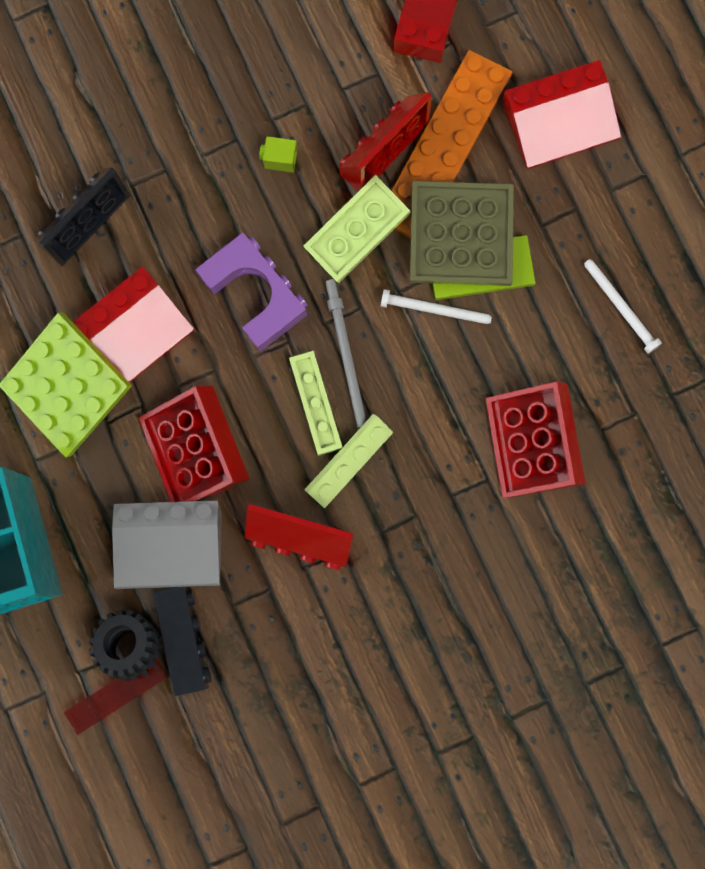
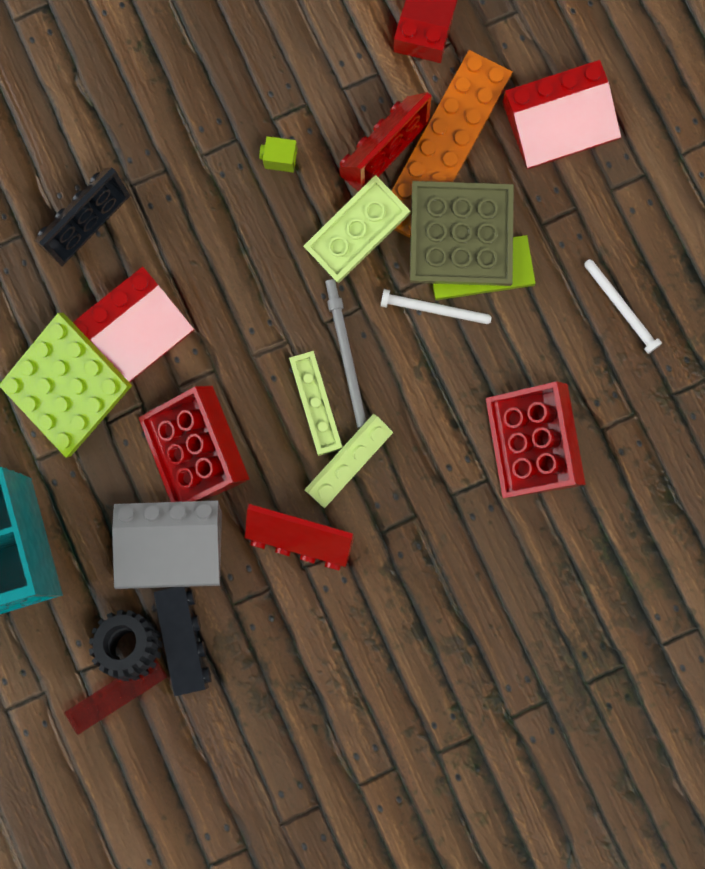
medium lavender arch [195,233,308,352] -> none

